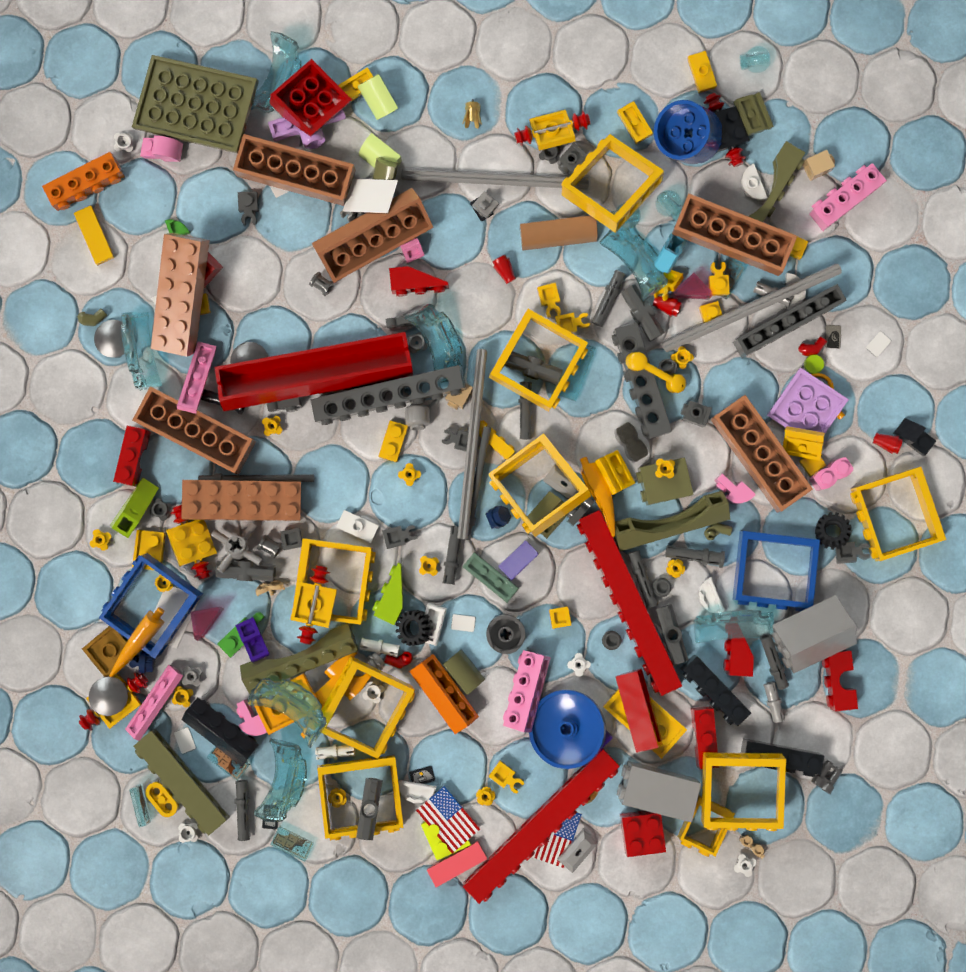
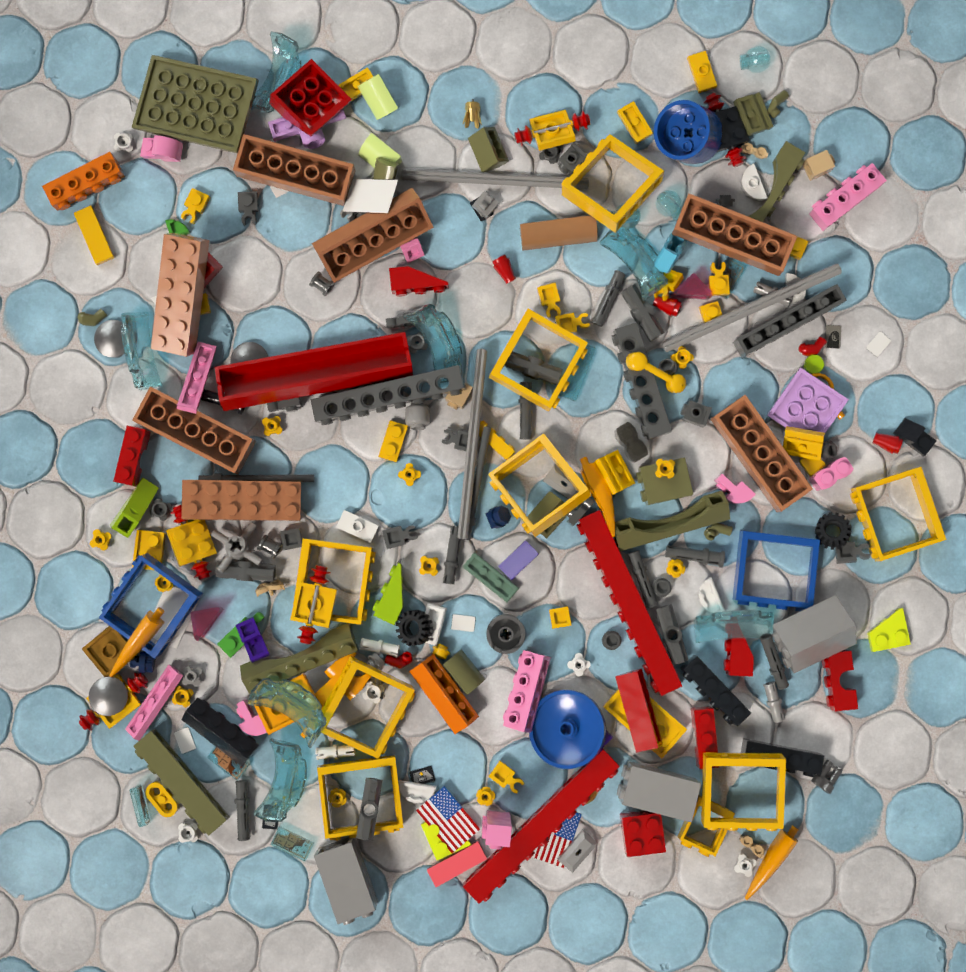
none -> yellow plate [181,188,210,225]
none -> light grey brick [314,837,378,925]
none -> yellow plate [432,644,450,660]
none -> olive brick [468,127,509,172]
none -> bright pink brick [482,810,512,849]
none -> dark grey plate [716,195,735,207]
none -> tan piece [741,143,768,159]
none -> light orange piece [745,825,799,900]
none -> olive arm [767,90,789,118]
none -> dark grey plate [821,440,837,461]
none -> neon yellow wing [867,608,911,652]

